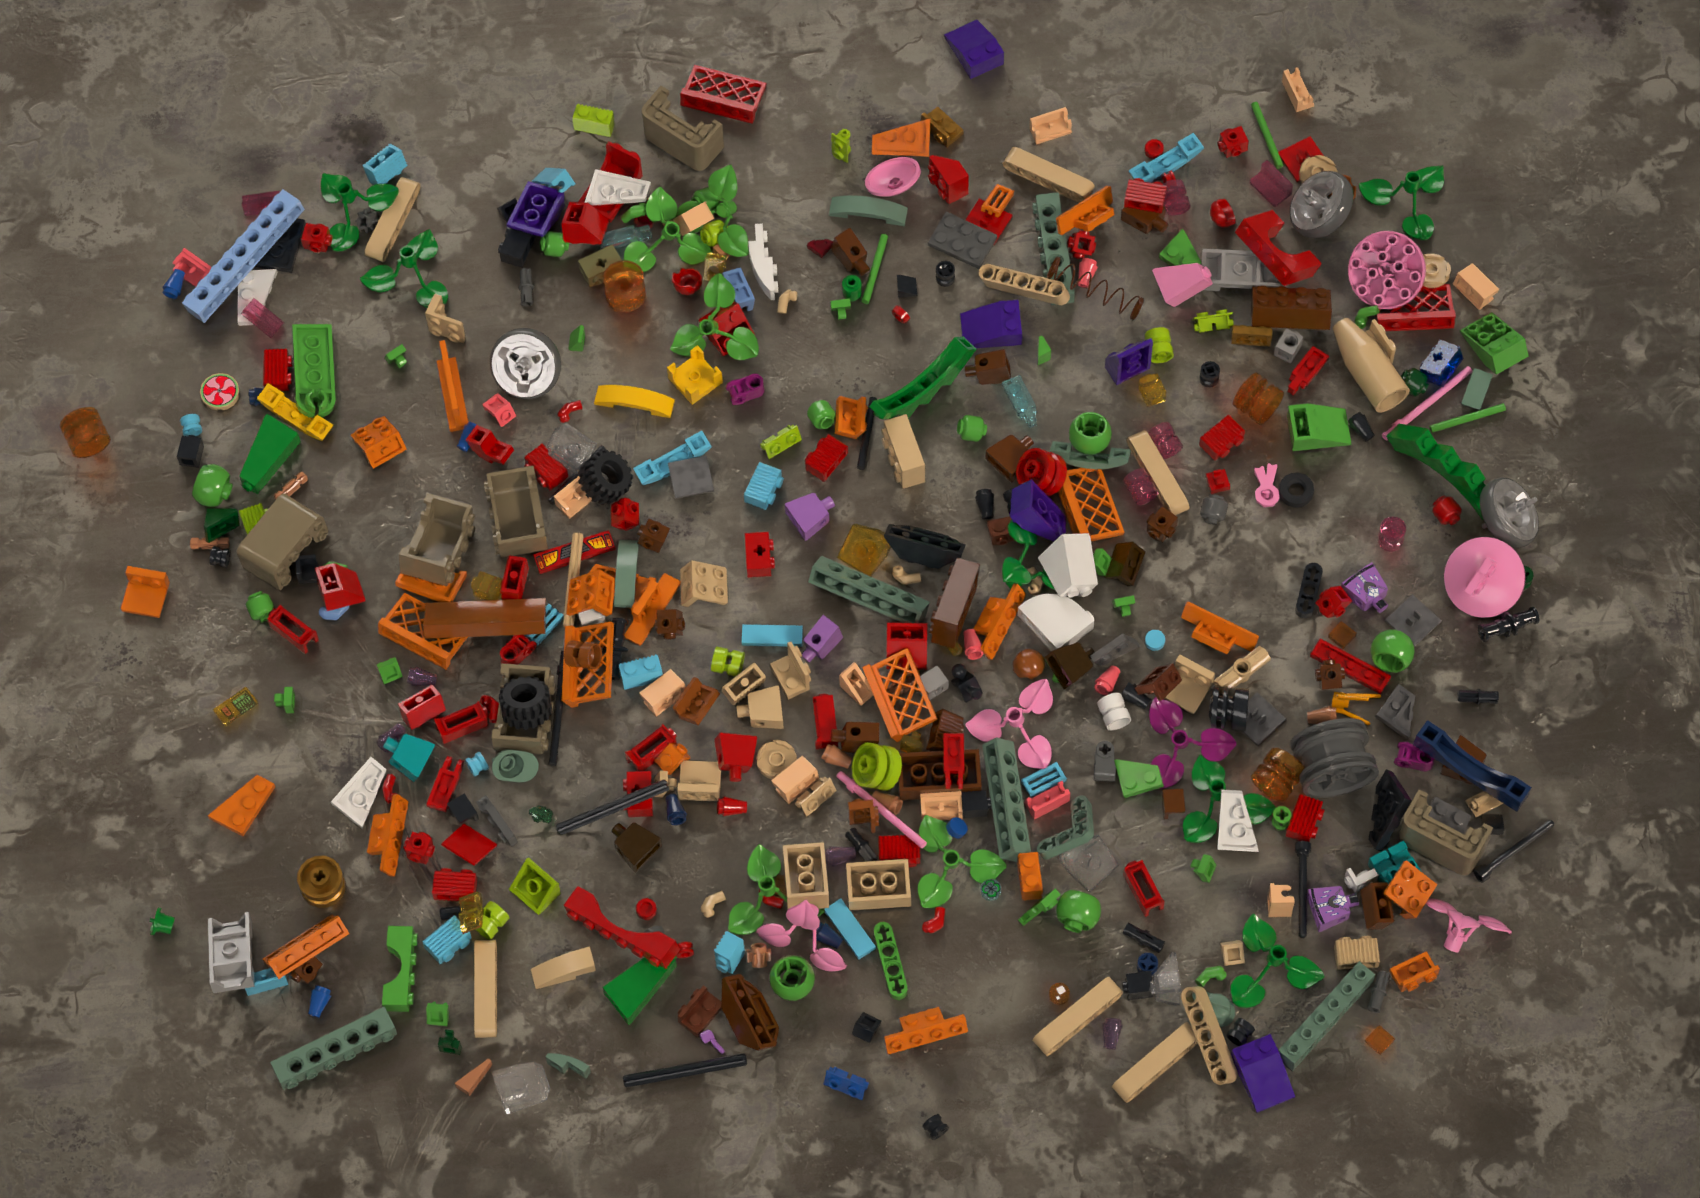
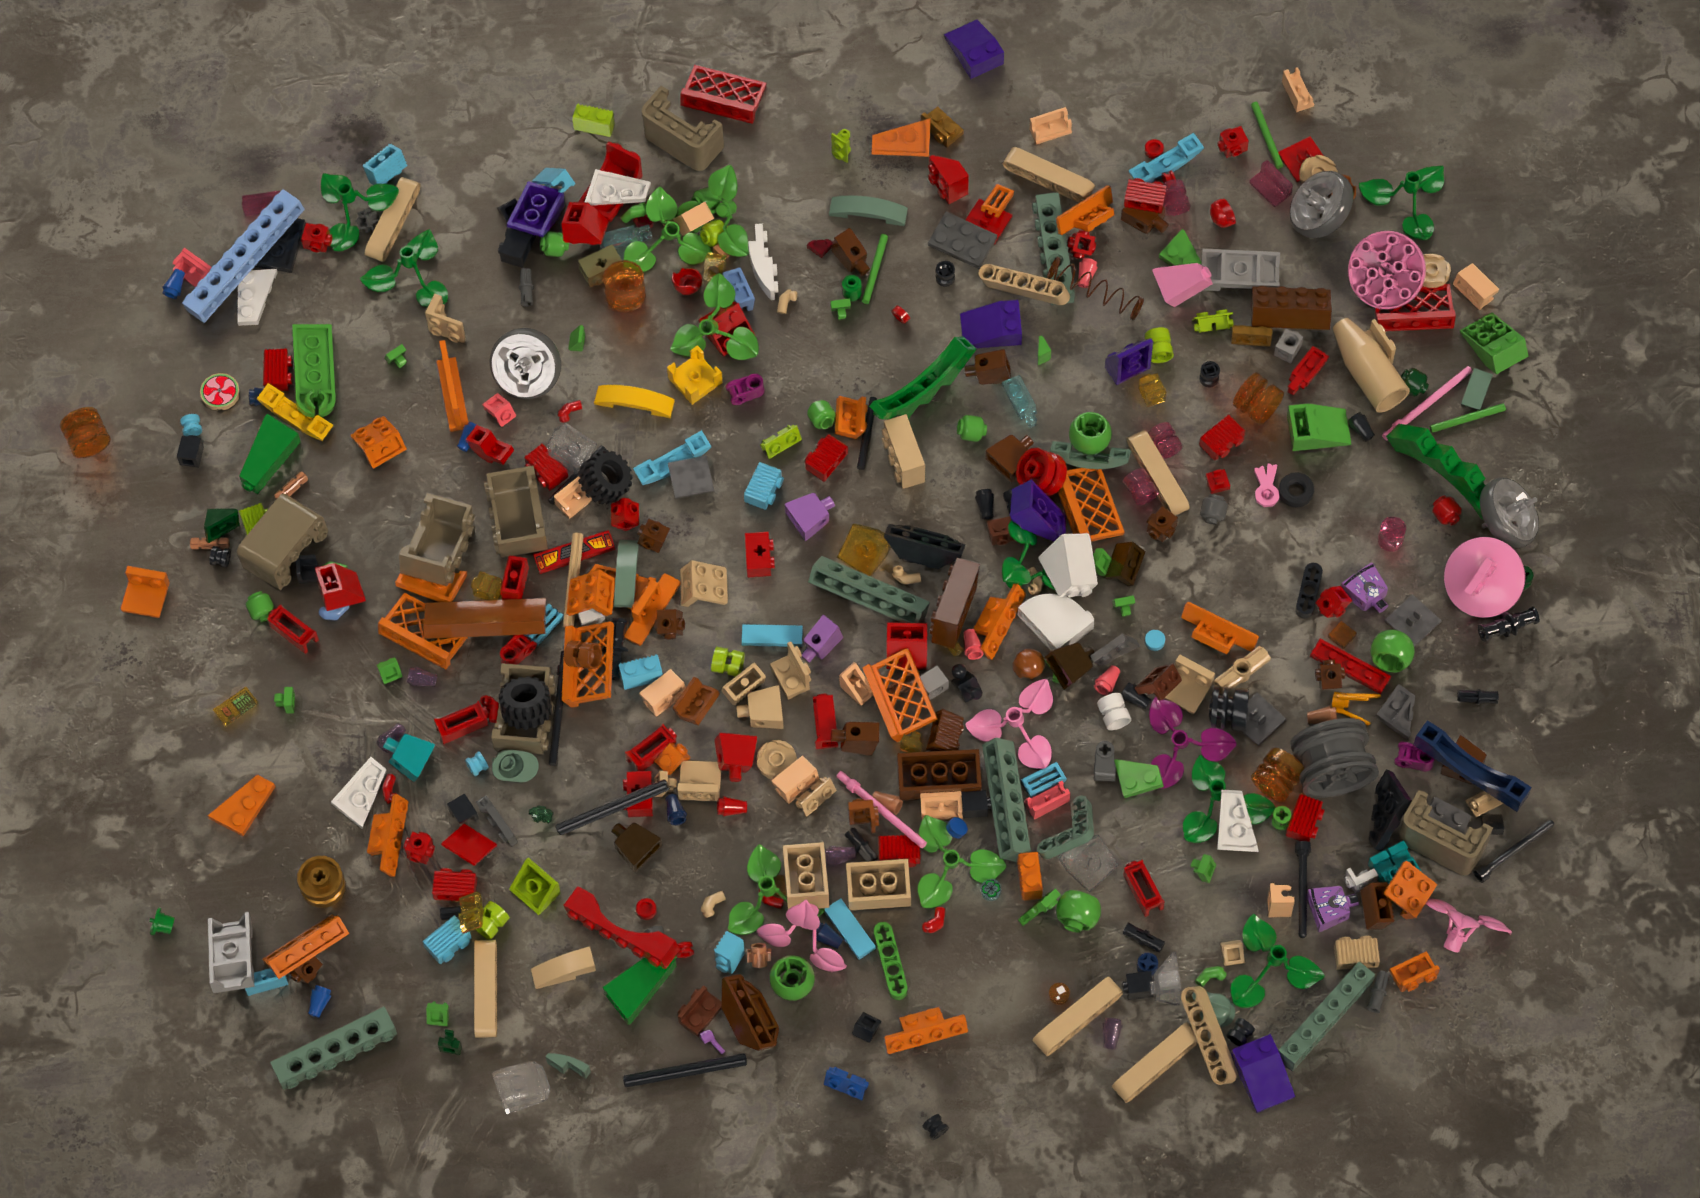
bright green wheel [192,464,233,507] -> none
clear pink panel [241,298,284,338] -> none
bright green arch [382,926,418,1012] -> none
red brick [398,685,446,730] -> none
red hinge [426,756,464,813] -> none
nougat piece [455,1059,493,1096] -> none
nougat cone [821,744,853,769] -> none
lime wheel [852,743,902,791] -> none
bright pink dish [865,157,921,197] -> none
black slope [897,275,917,298] -> none
red hinge [943,733,964,789] -> none
reddish brown panel [1162,789,1185,819] -> none
red arch [1235,210,1322,286] -> none
bright green arm [1354,305,1379,329] -> none
clear orange tile [1365,1025,1395,1055] -> none
clear blue brick [1420,340,1464,387] -> none

